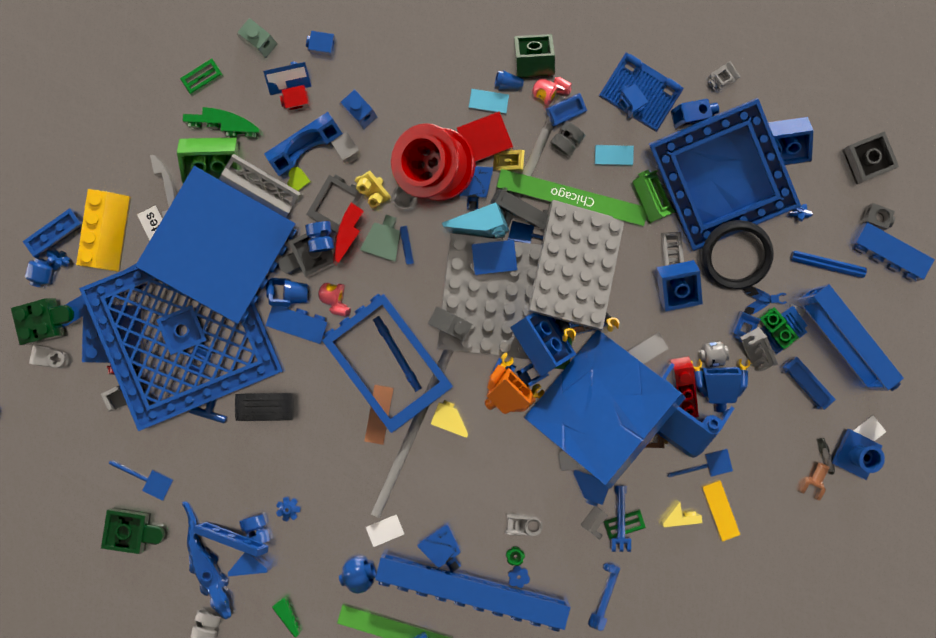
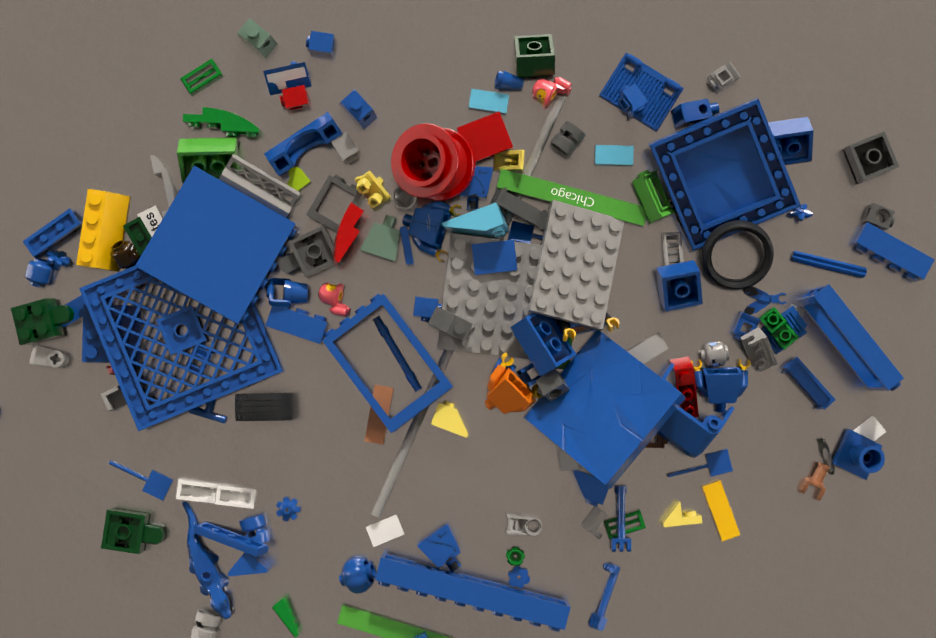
blue wheel [305,221,334,253] -> none
blue tile [546,93,587,126] -> none
none -> dark brown head [110,240,139,269]
none -> dark green plate [123,216,152,257]
none -> white slope [175,479,256,509]
none -> blue torso [402,201,461,262]
none -> blue brick [413,297,442,322]
none -> dark grey brick [536,369,570,402]

